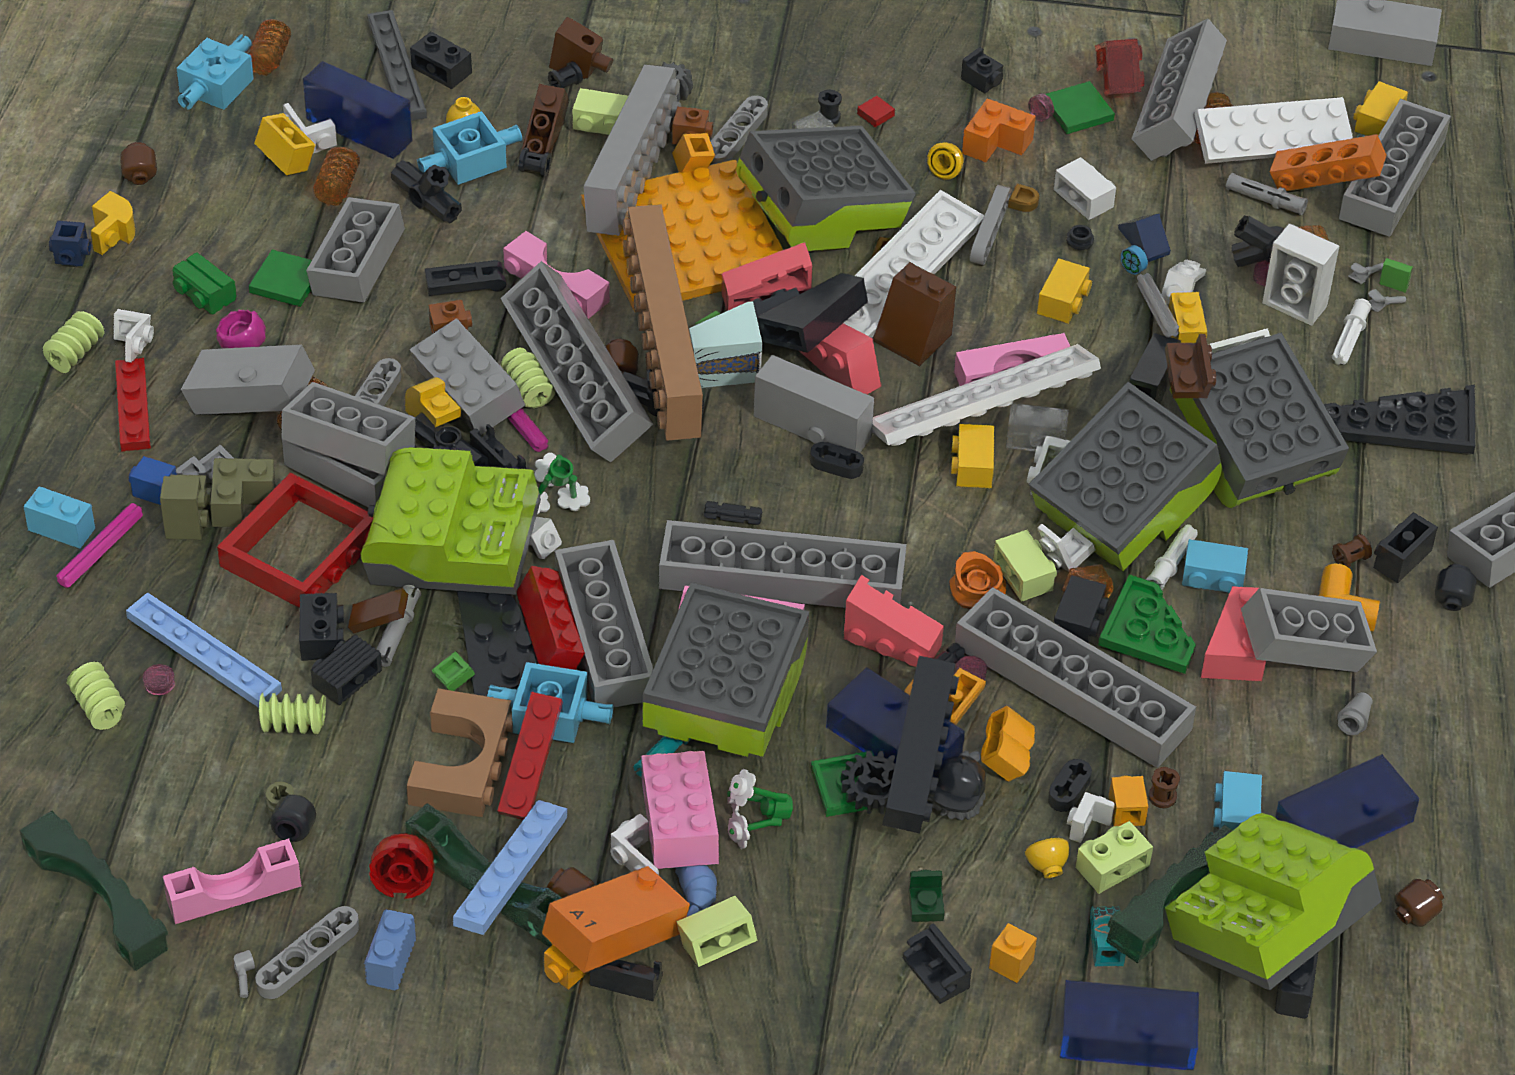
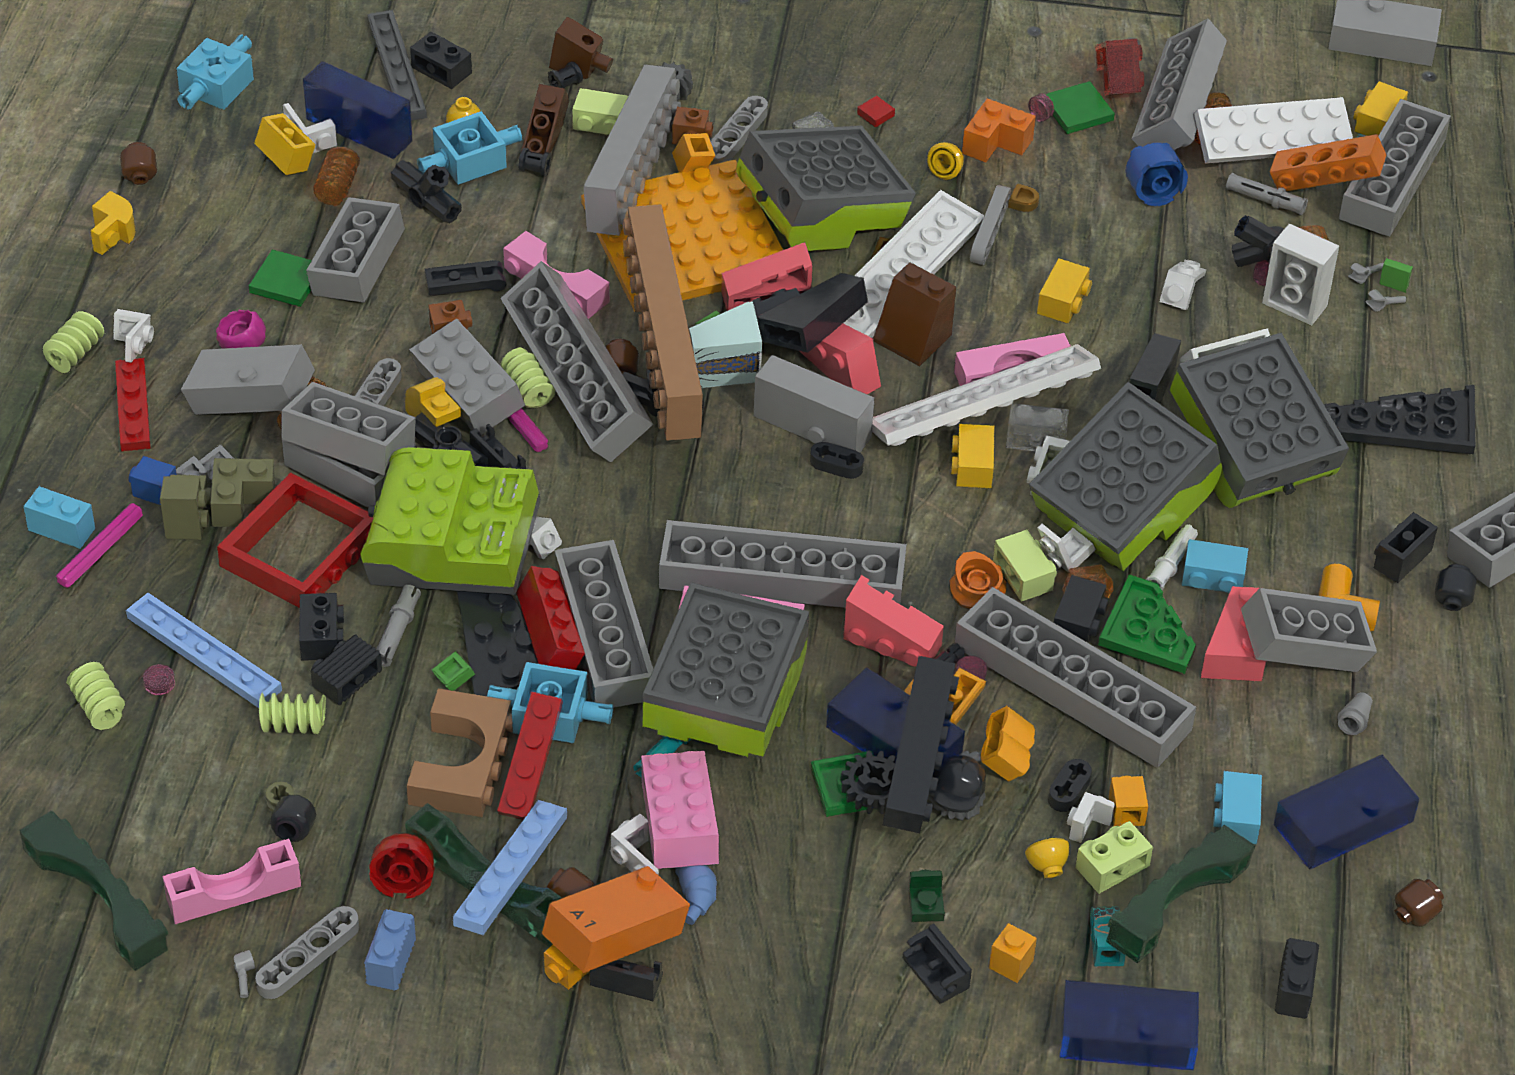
dark blue brick [49,220,92,266] -> none
green brick [172,252,237,315] -> none
clear orange piece [248,19,292,76] -> none
reddish brown tile [348,588,409,633] -> none
plant [534,453,590,515] -> none
yellowish green brick [677,896,758,967] -> none
black axle [704,501,763,525] -> none
plant [727,769,793,849] -> none
black bush [817,89,842,125] -> none
black brick [961,47,1003,94] -> none
white brick [1054,157,1116,220] -> none
black plate [1066,225,1094,250] -> none
dark blue slope [1118,213,1171,262] -> none
dark azure tile [1121,245,1148,275] -> none
light grey axle [1137,273,1179,338] -> none
reddish brown bush [1148,767,1180,809] -> none
reddish brown bracket [1165,334,1216,399] -> none
lime piece [1165,813,1382,990] -> none
yellow brick [1169,292,1207,343] -> none
white axle [1332,299,1371,365] -> none
reddish brown bush [1332,534,1372,568] -> none
none -> blue brick [1125,143,1188,206]

